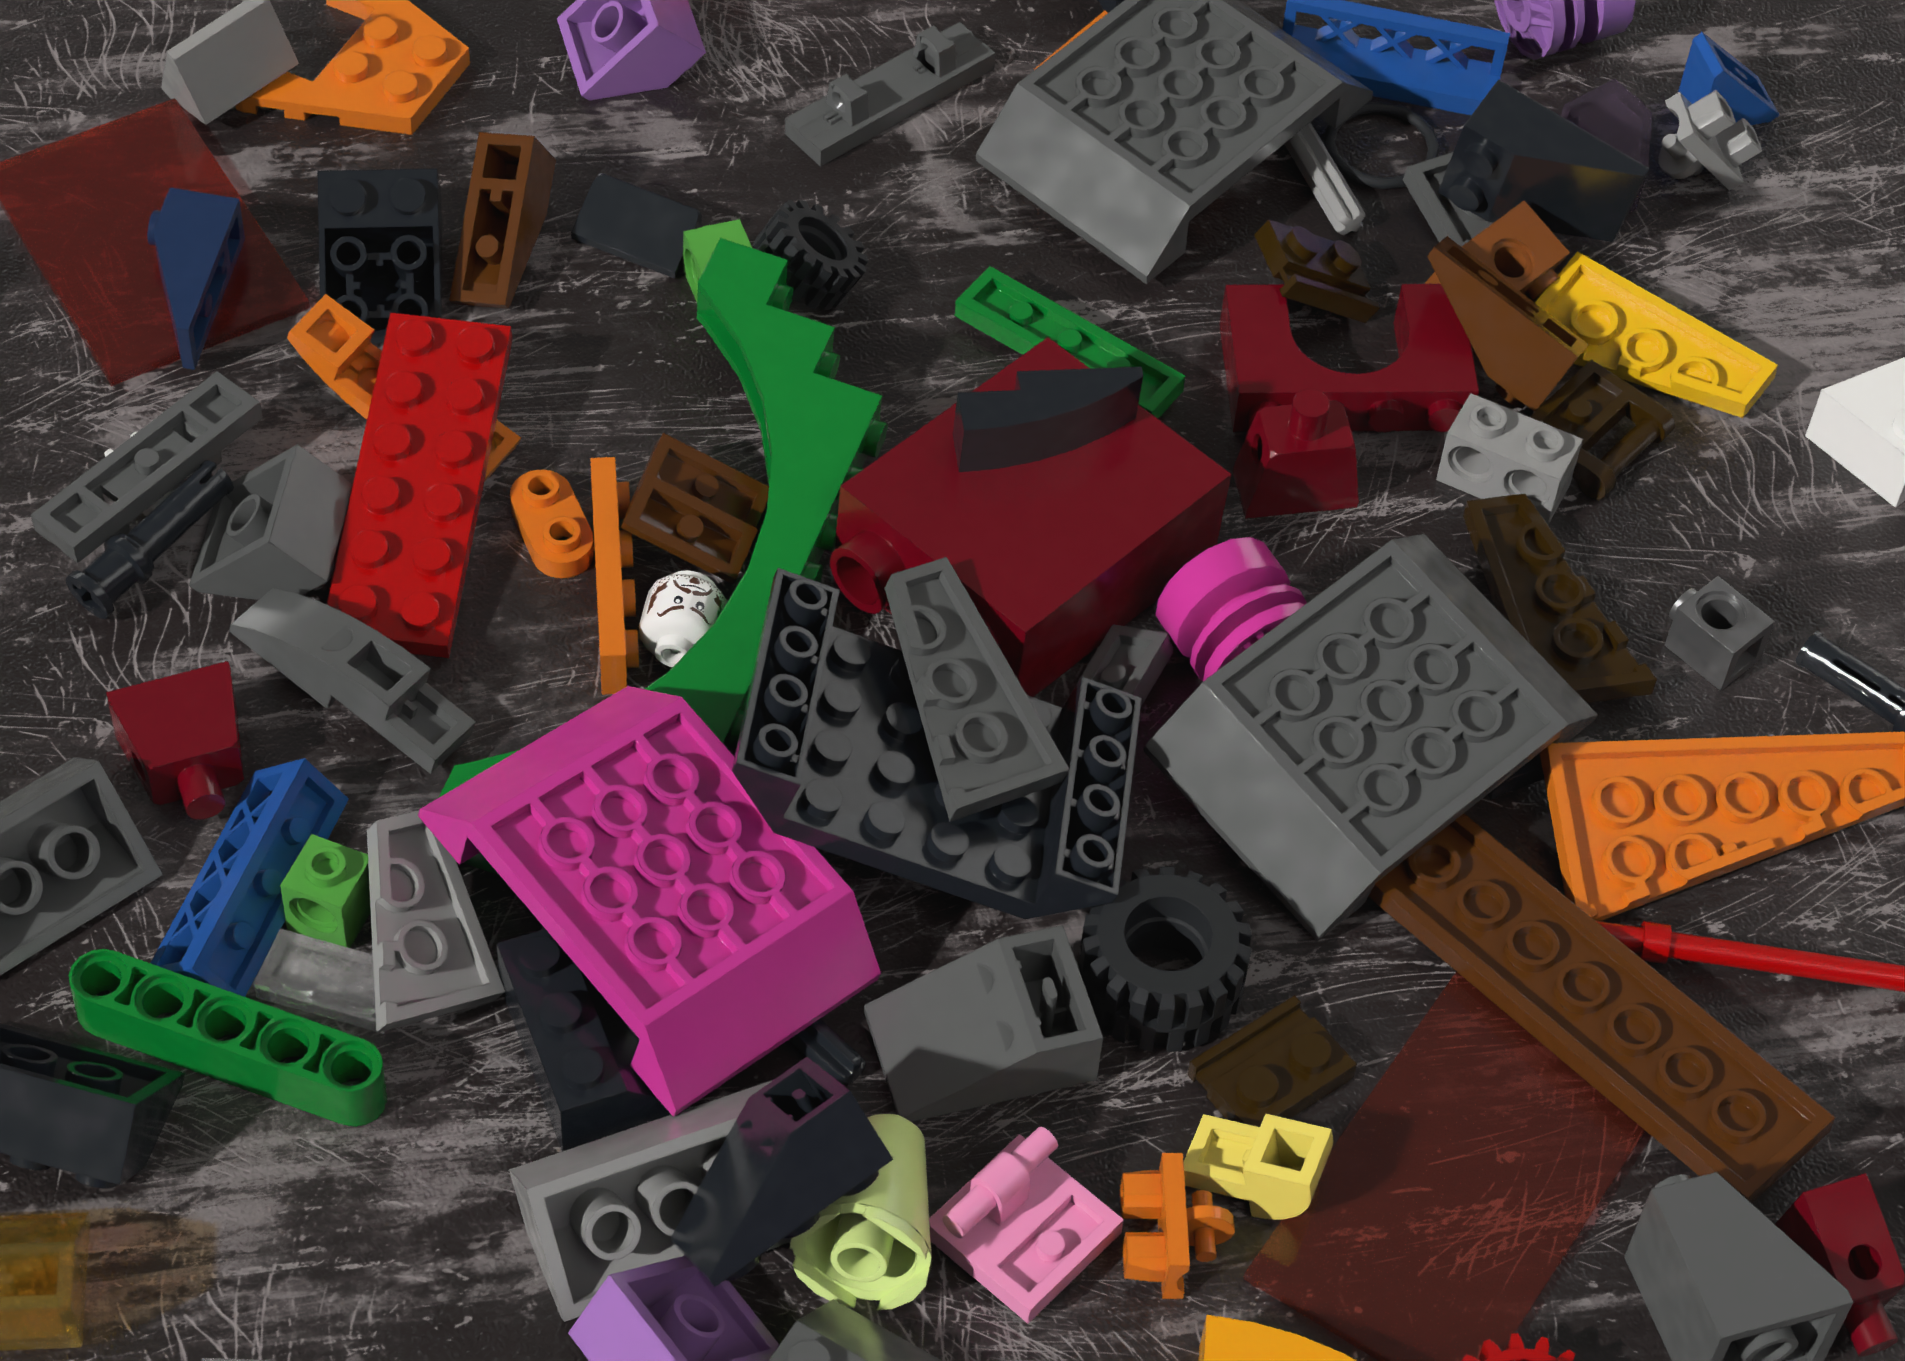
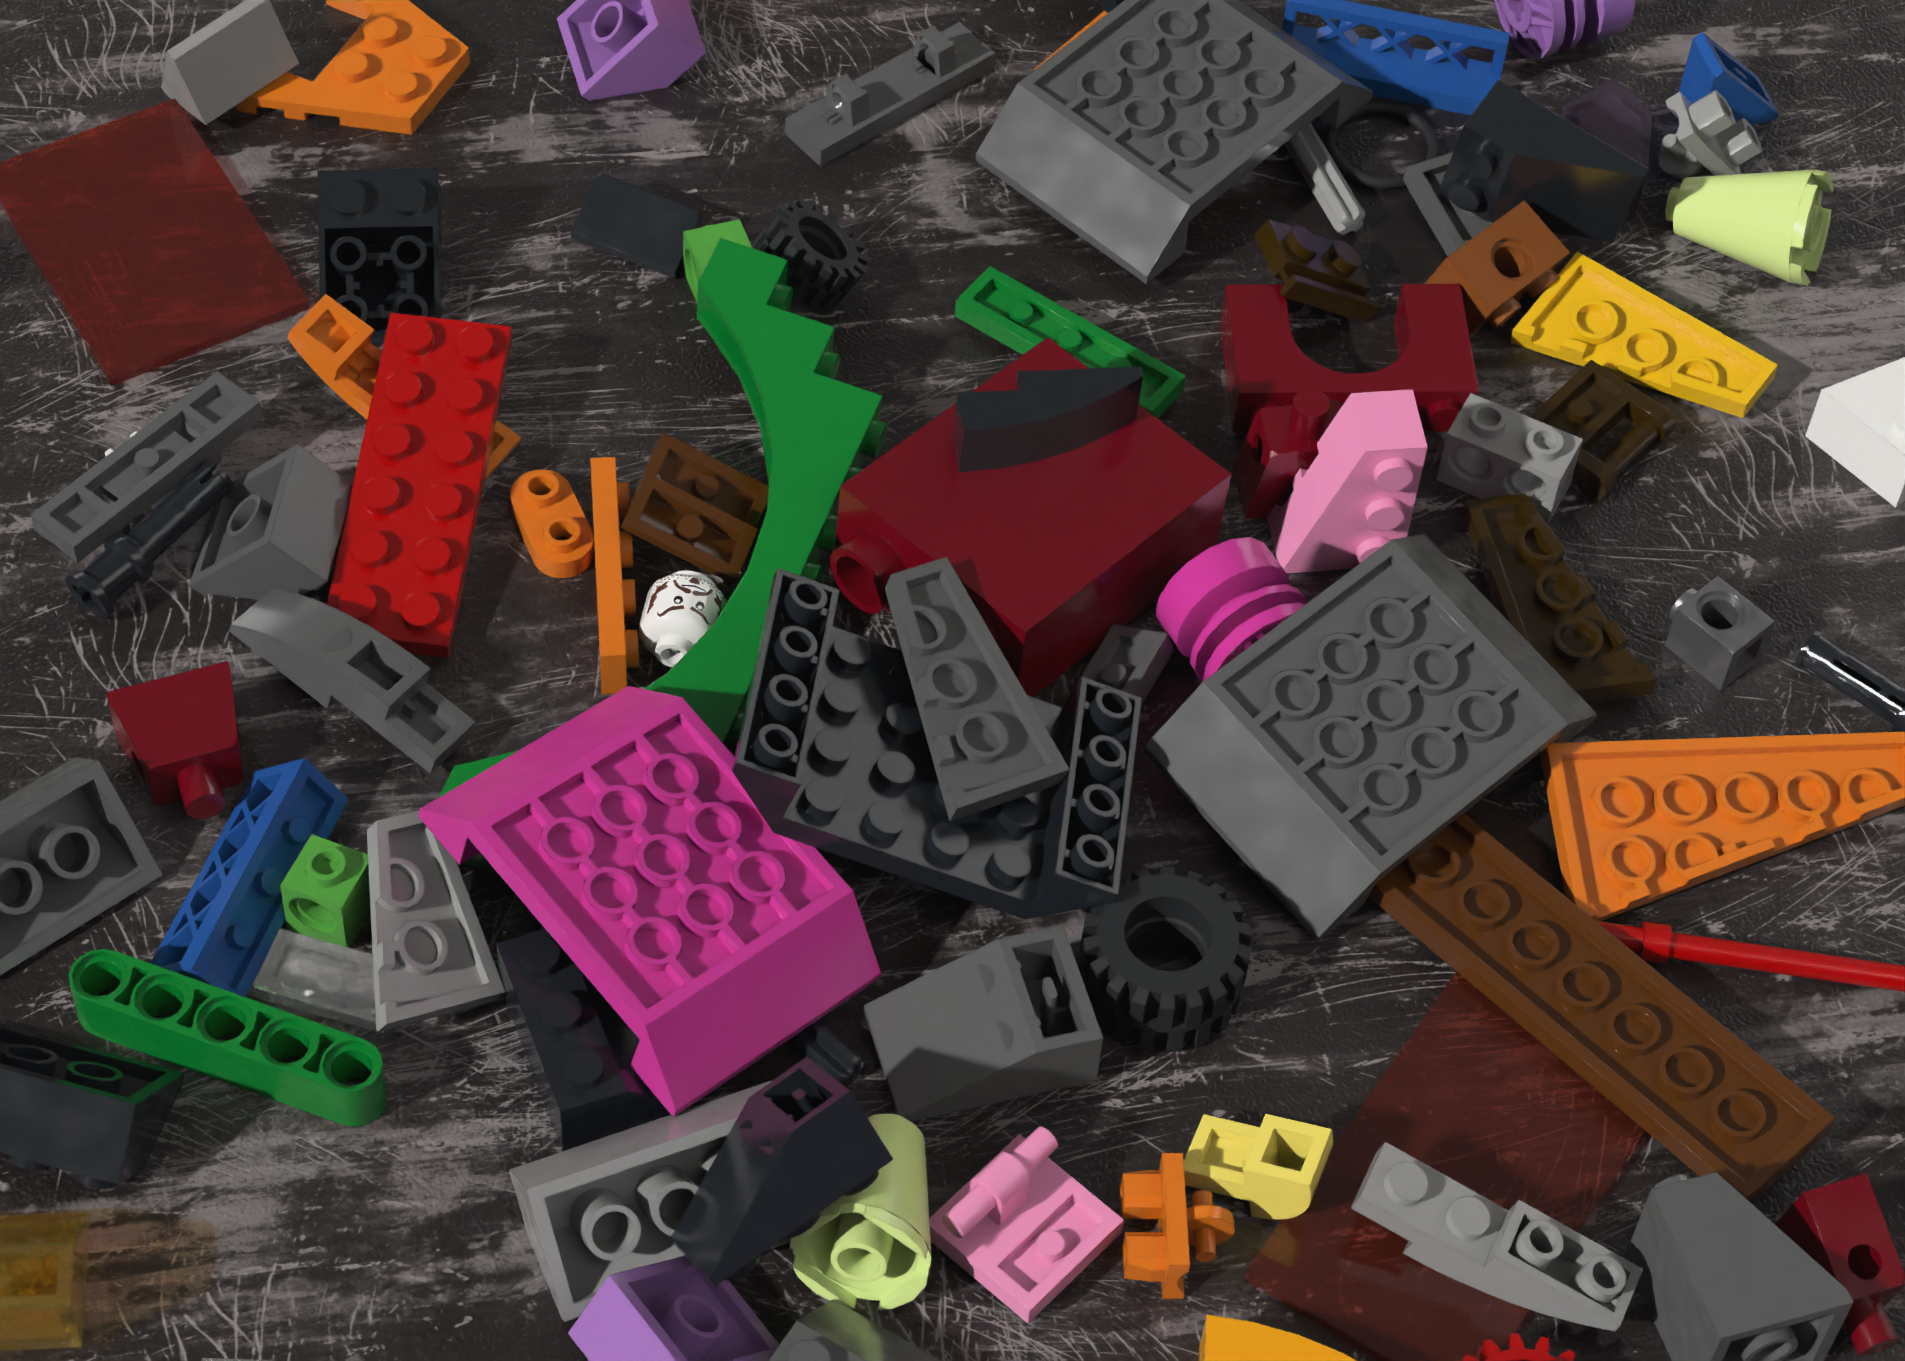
dark blue slope [147,187,245,370] -> none
reddish brown slope [449,132,556,309] -> none
dark brown plate [1187,995,1357,1127] -> none
reddish brown slope [1427,236,1589,412] -> none
none -> bright pink wedge [1267,389,1428,574]
none -> light grey slope [1351,1142,1643,1331]
none -> yellowish green cone [1665,169,1833,286]

